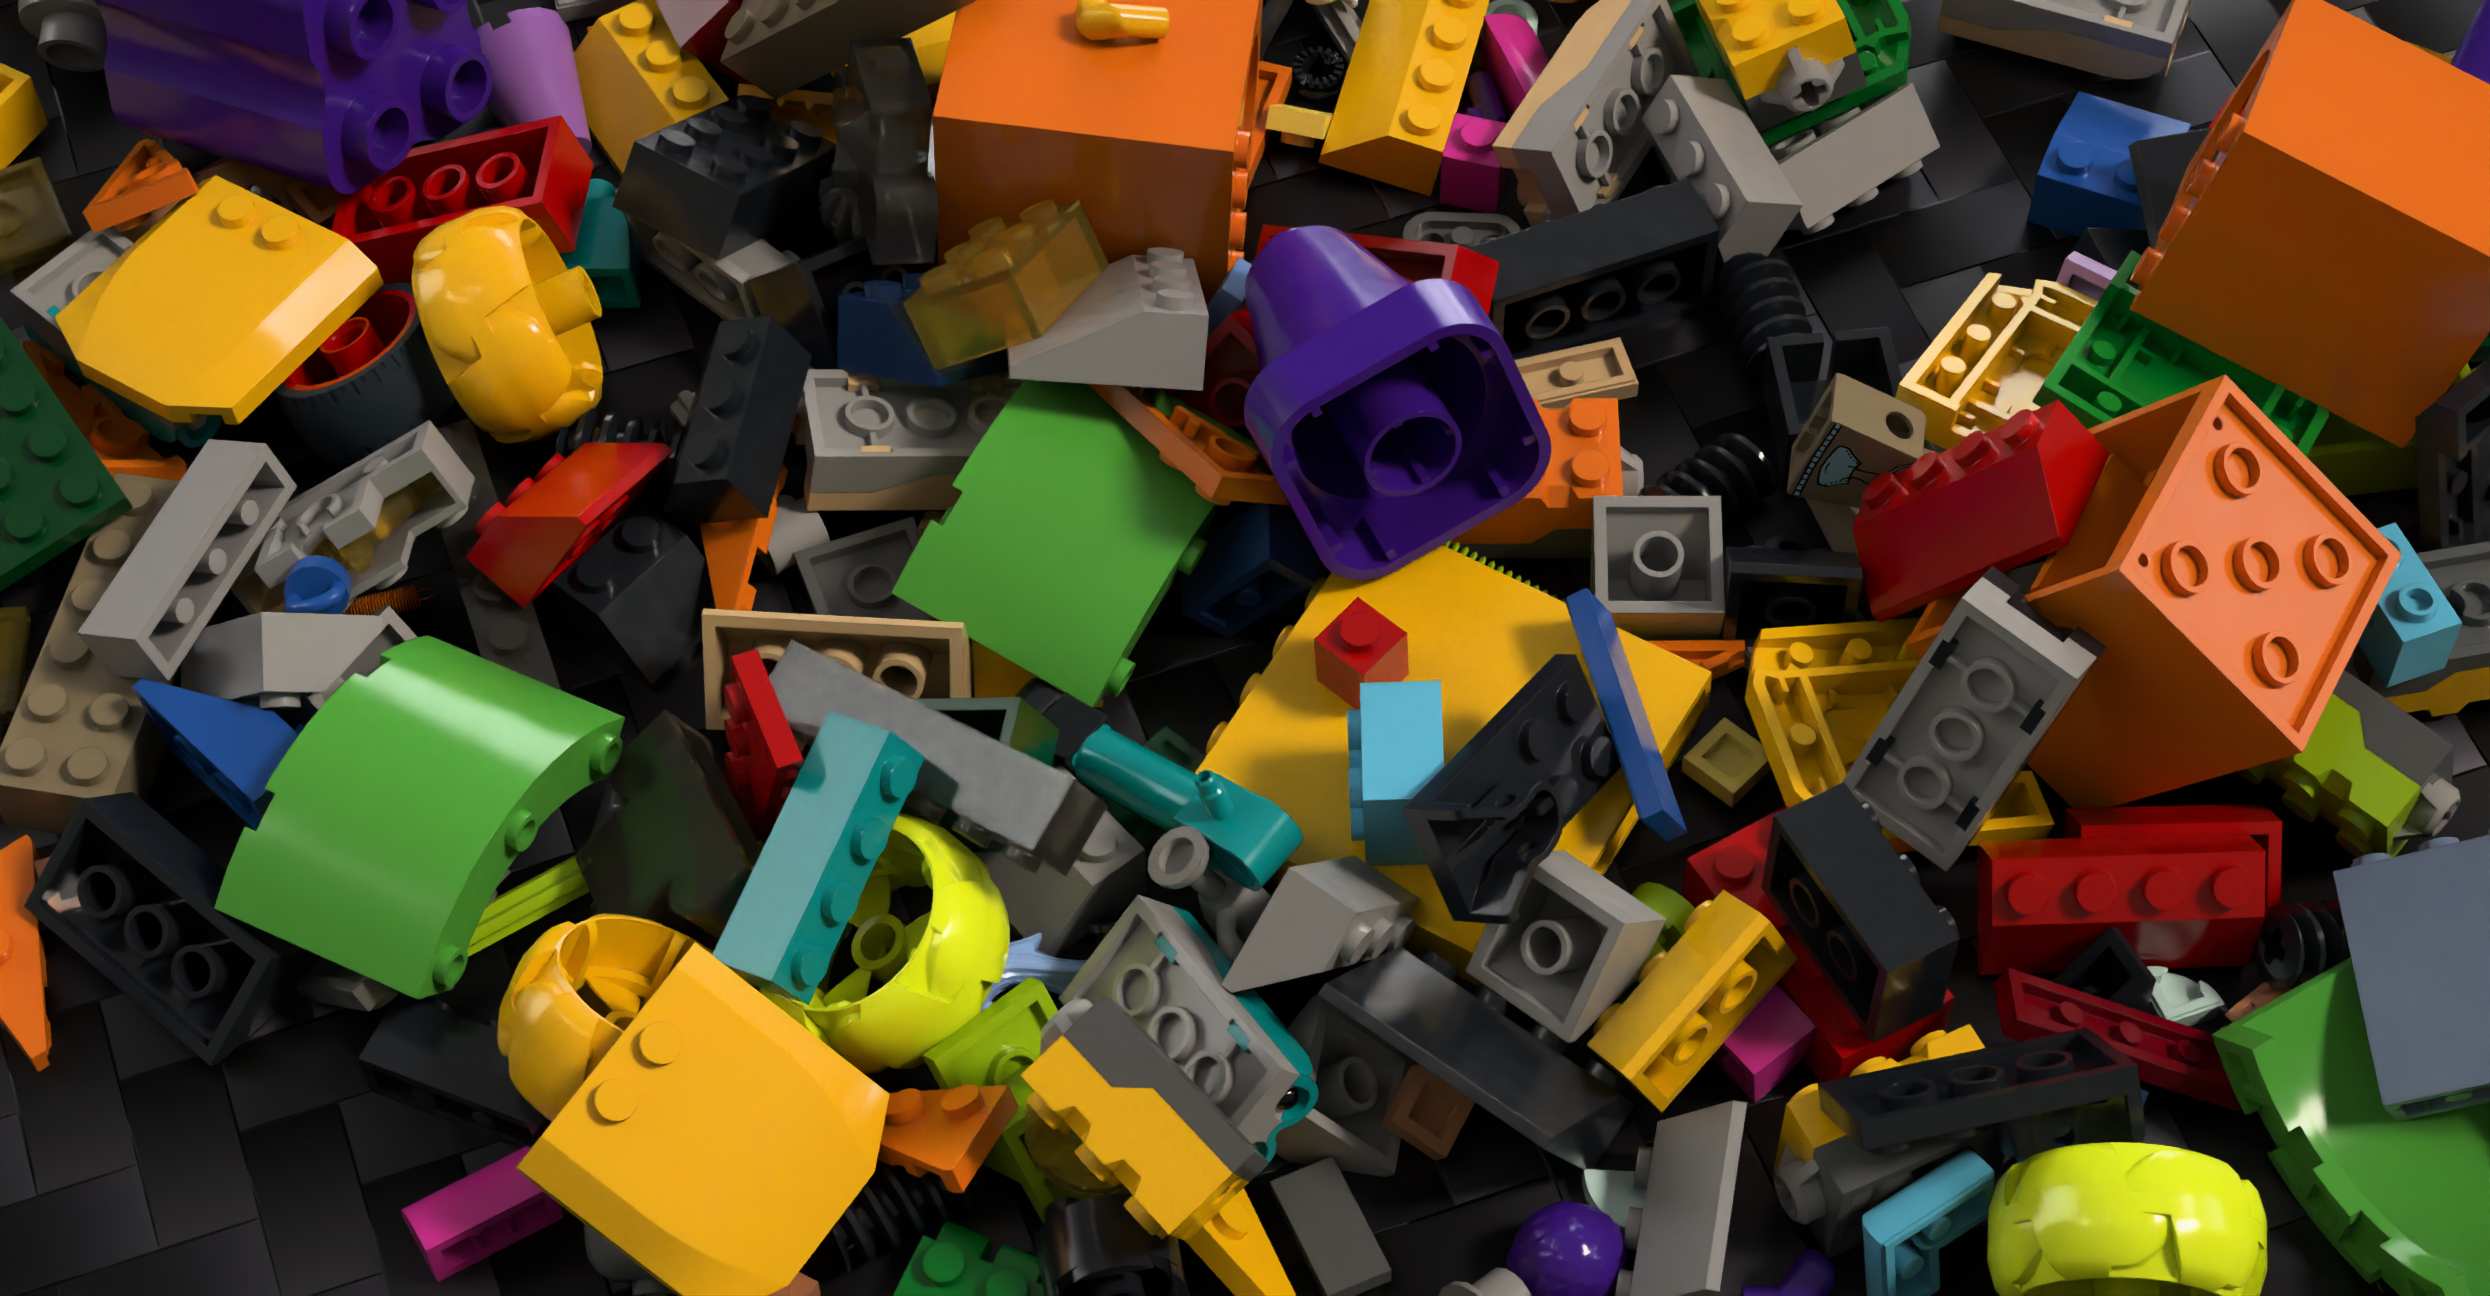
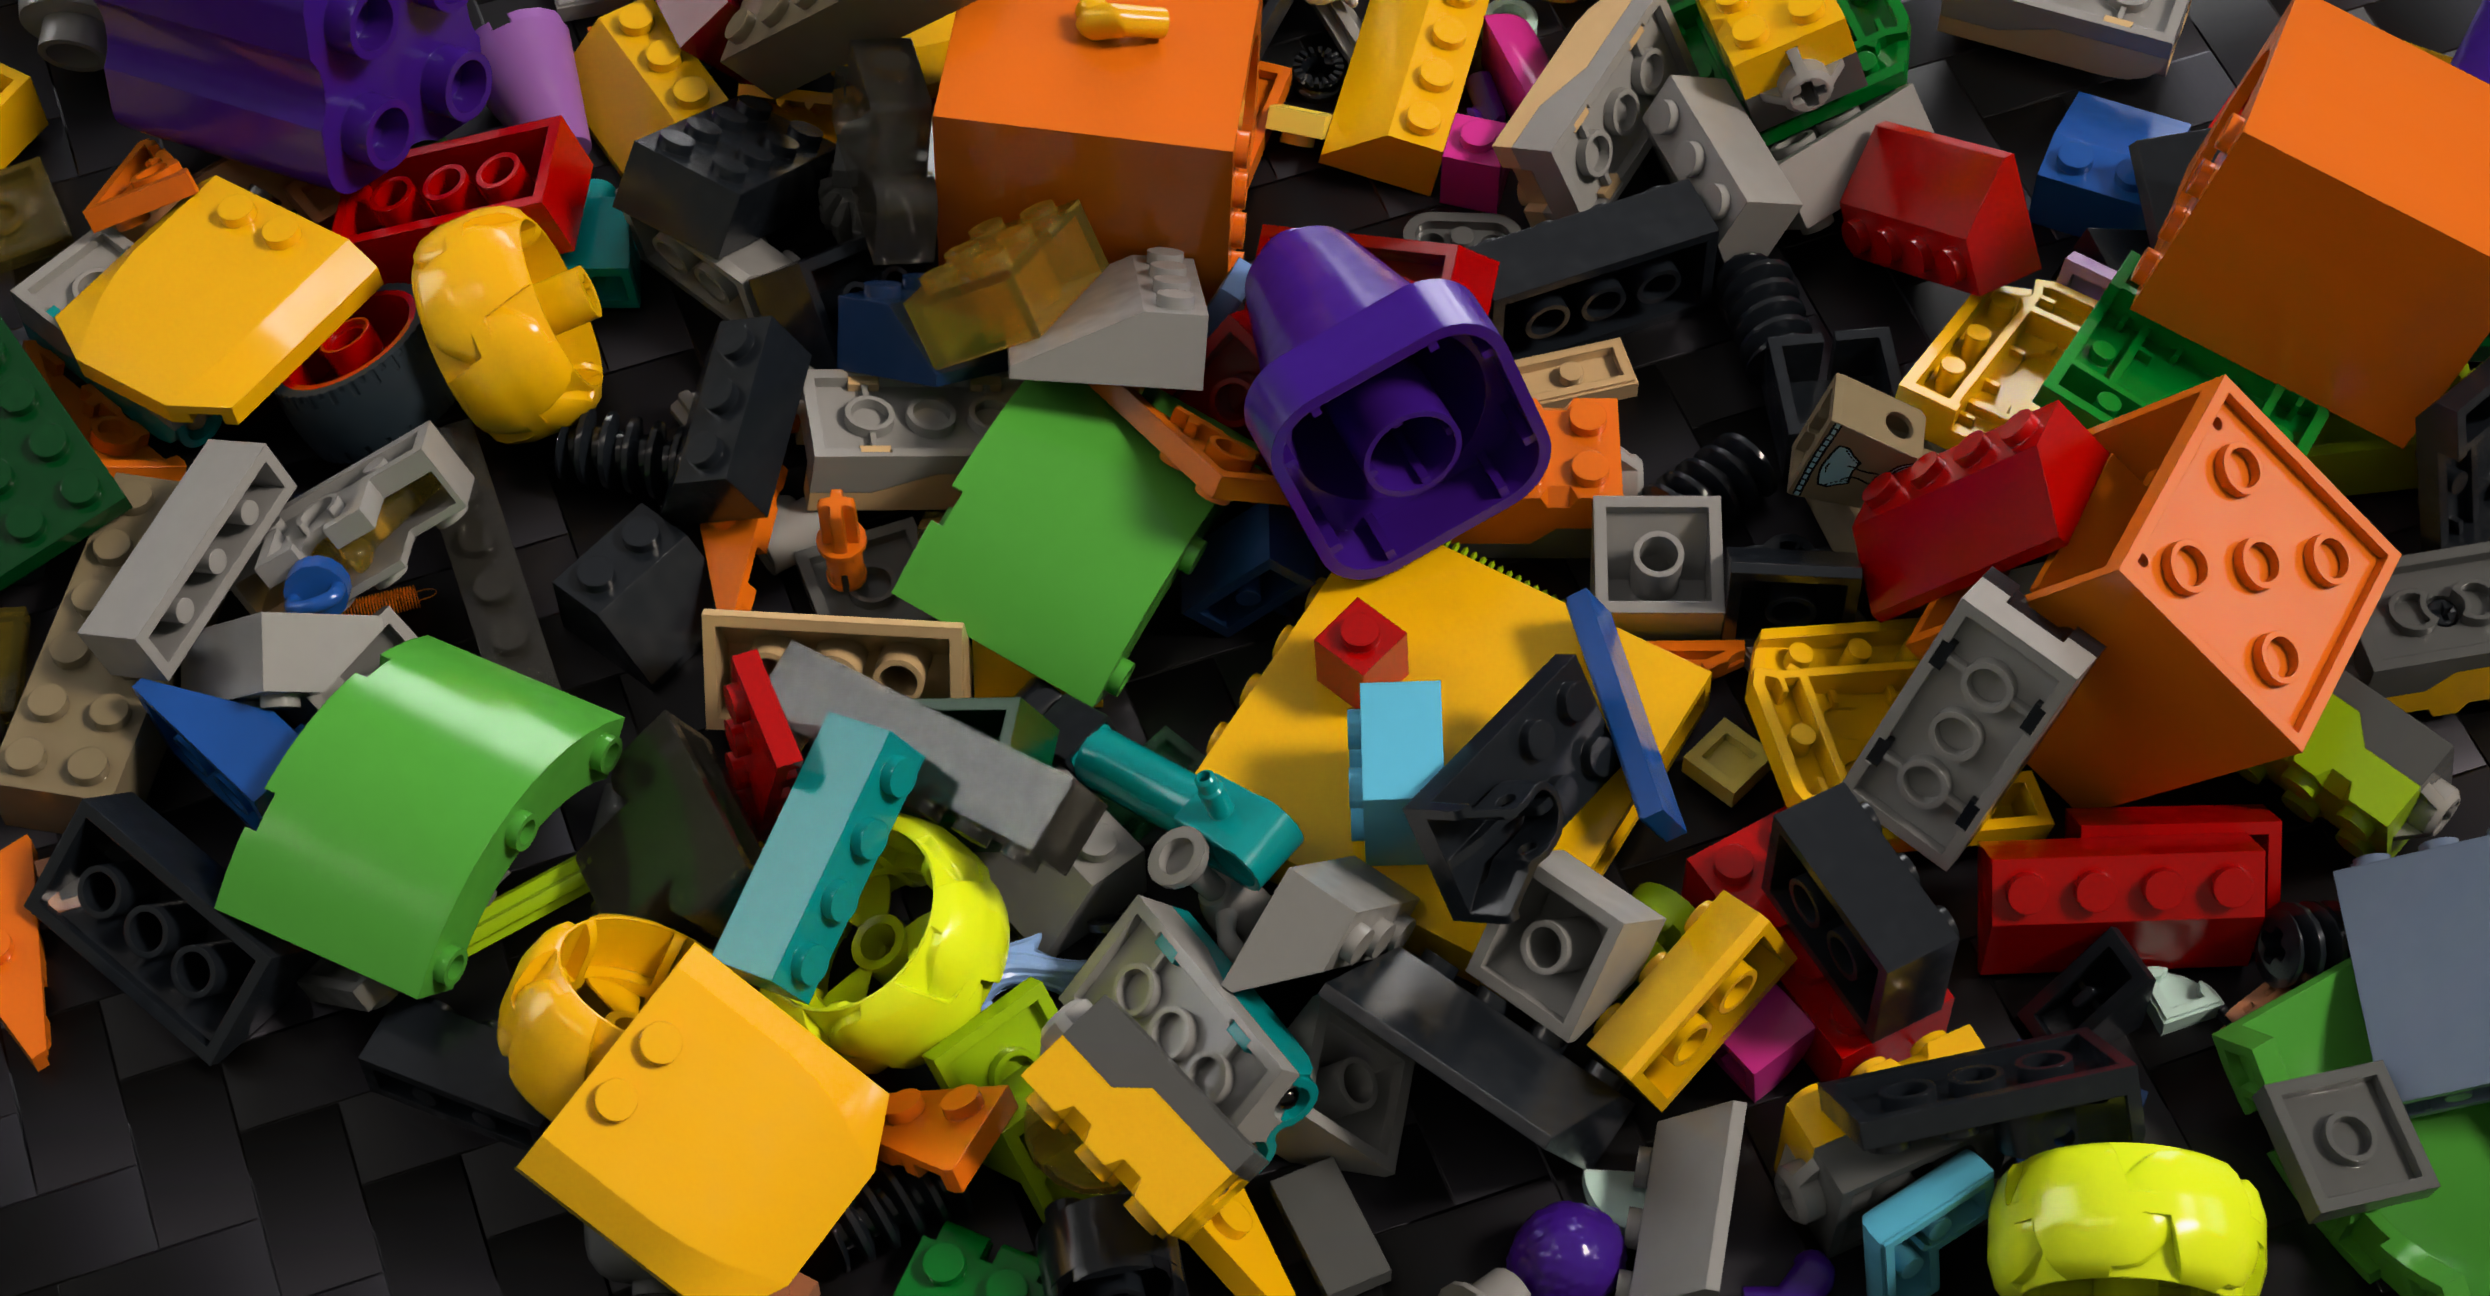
dark pink brick [401,1146,564,1282] -> none
red slope [465,443,673,608] -> none
nougat plate [1380,1064,1475,1161] -> none
dark red plate [1994,967,2241,1112] -> none
medium azure brick [2358,522,2462,688] -> none
none -> orange axle [816,489,867,592]
none -> red slope [1839,121,2042,297]
none -> dark grey plate [2252,1060,2441,1224]

